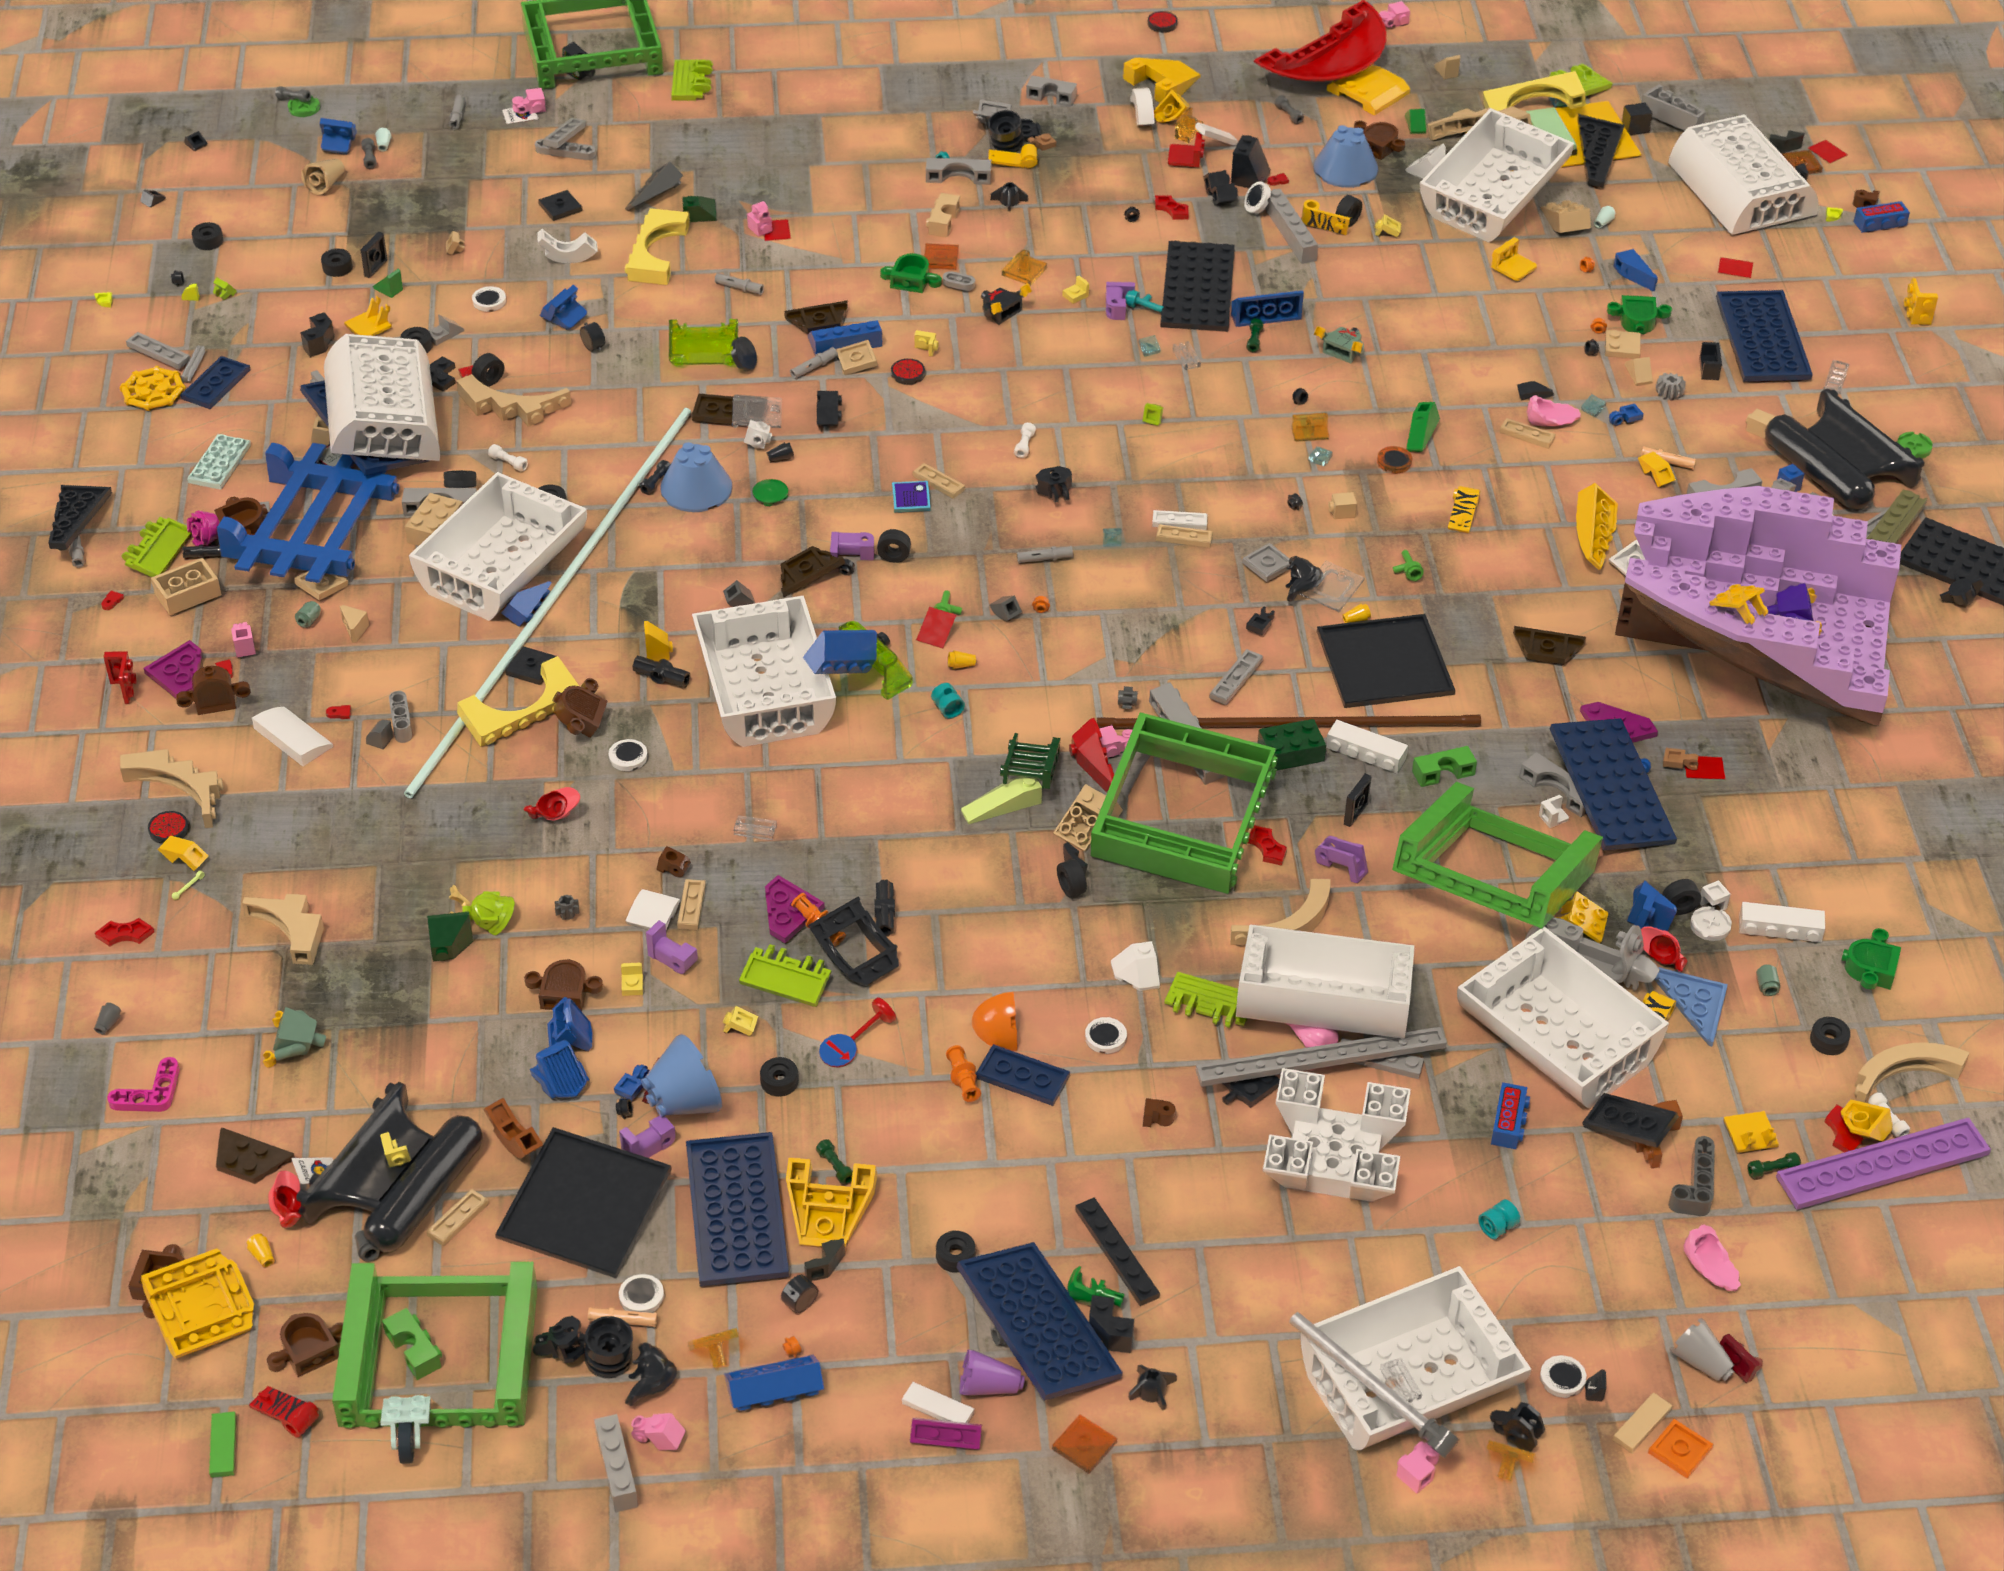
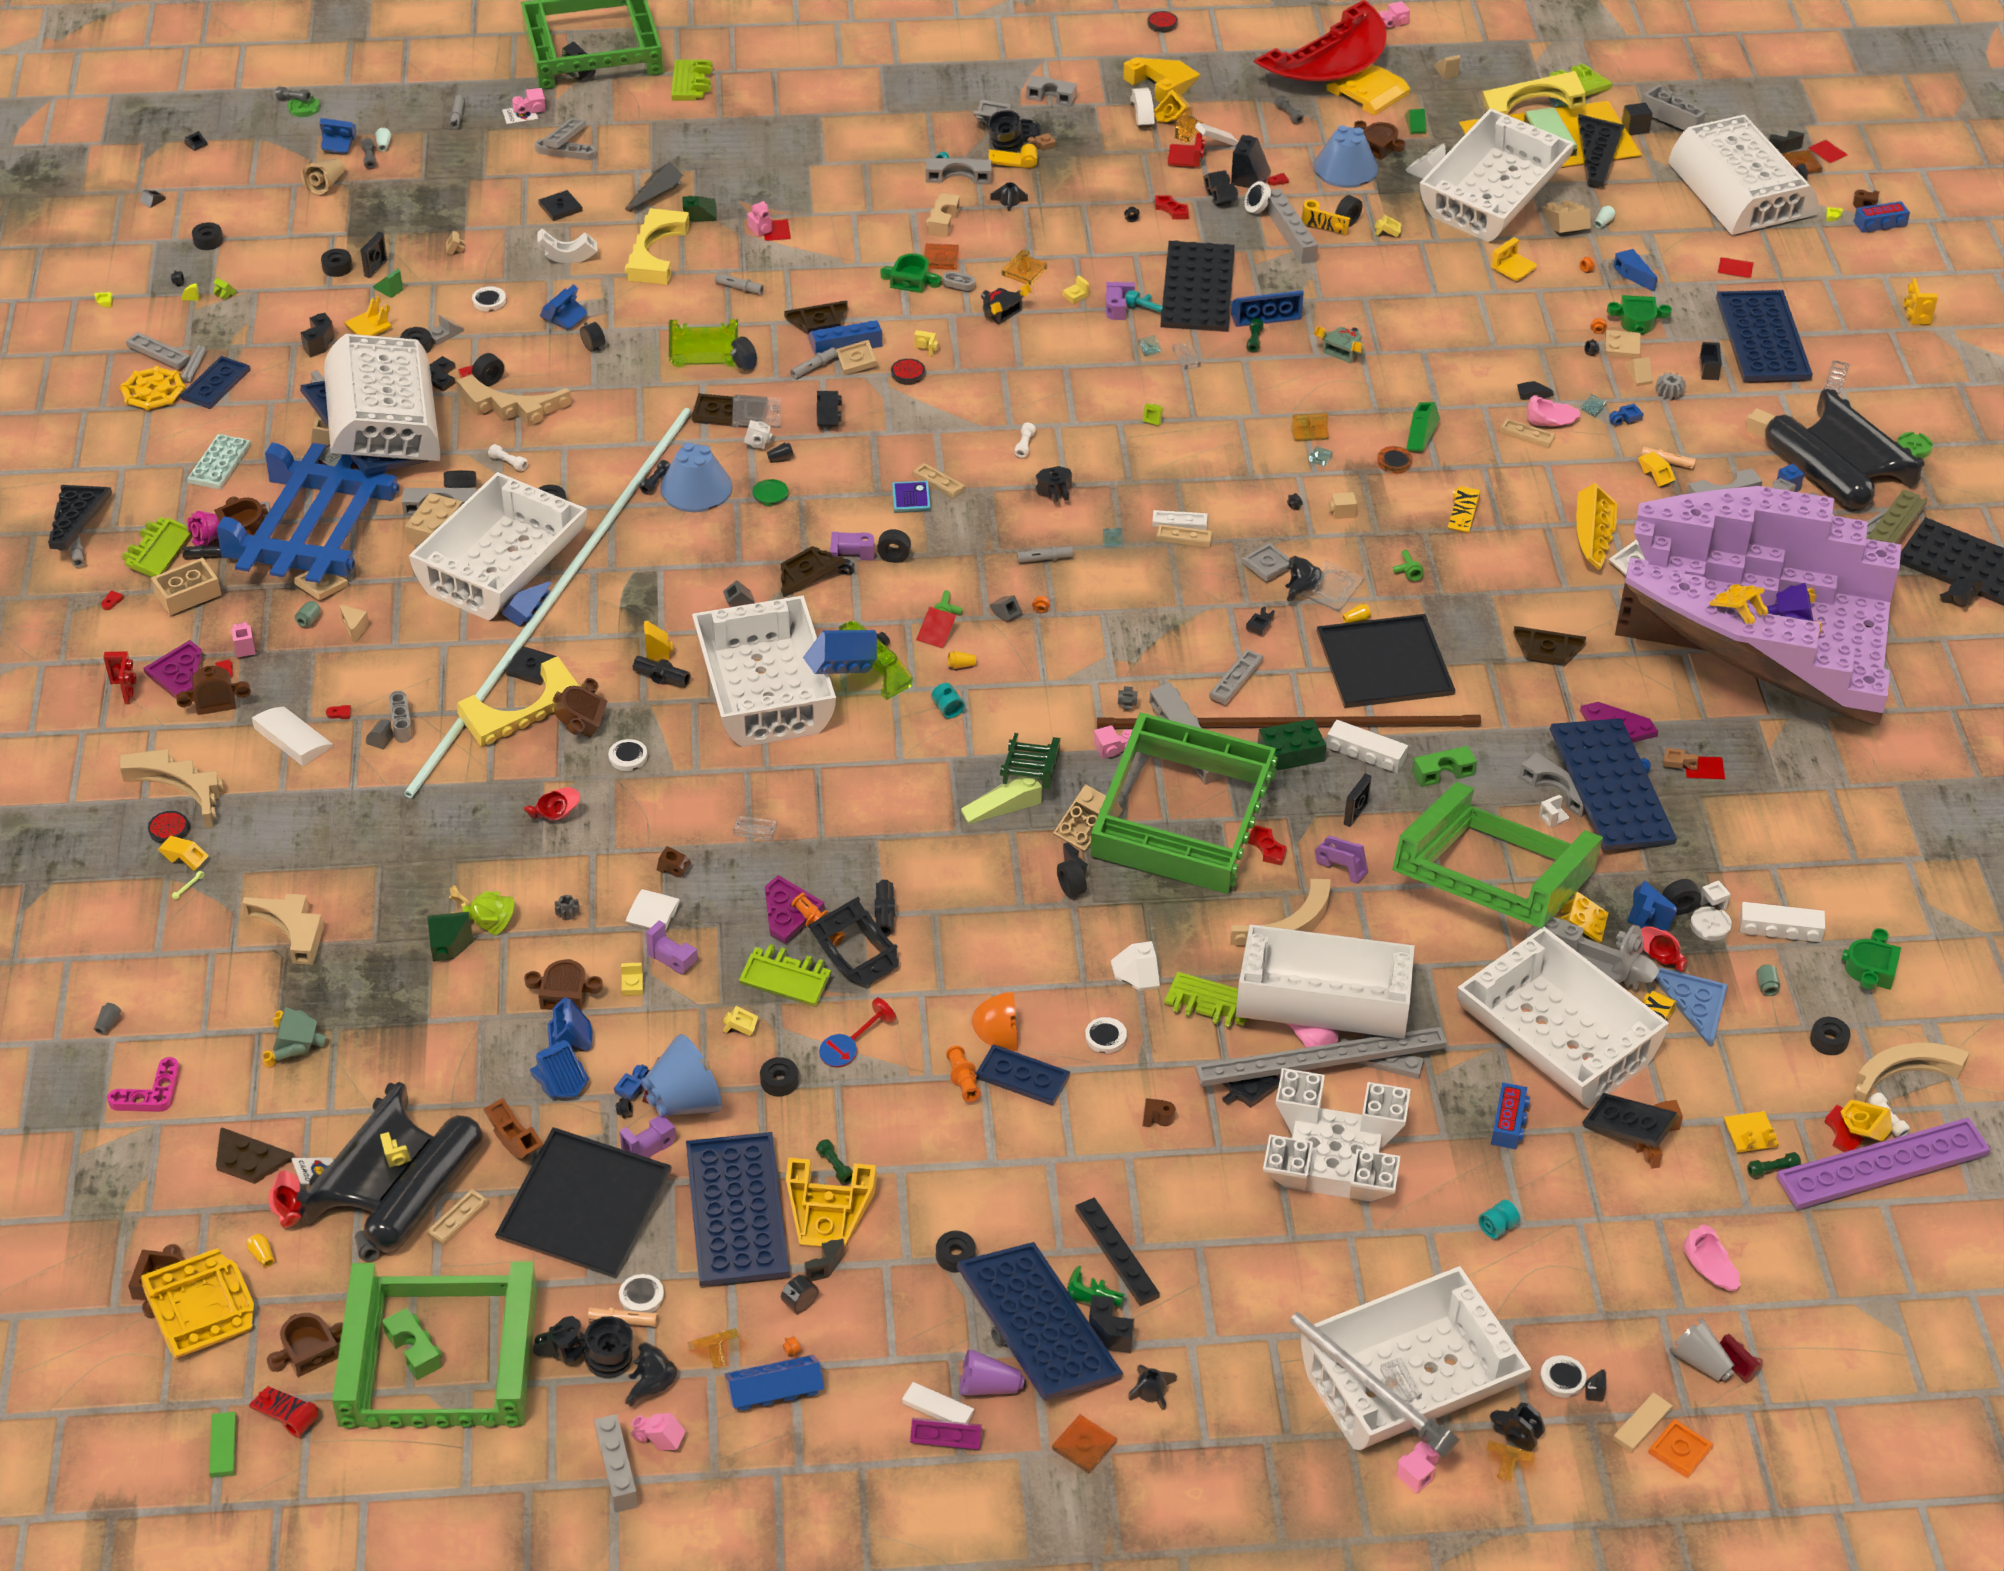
red tile [95,918,155,947] -> none
light aqua plate [381,1395,431,1464] -> none
tan tile [677,879,706,930] -> none
red wedge [1069,718,1114,793] -> none
black plate [1292,388,1308,404] -> none
tan arch [1427,106,1532,140] -> none
dark grey beam [1668,1136,1715,1216] -> none

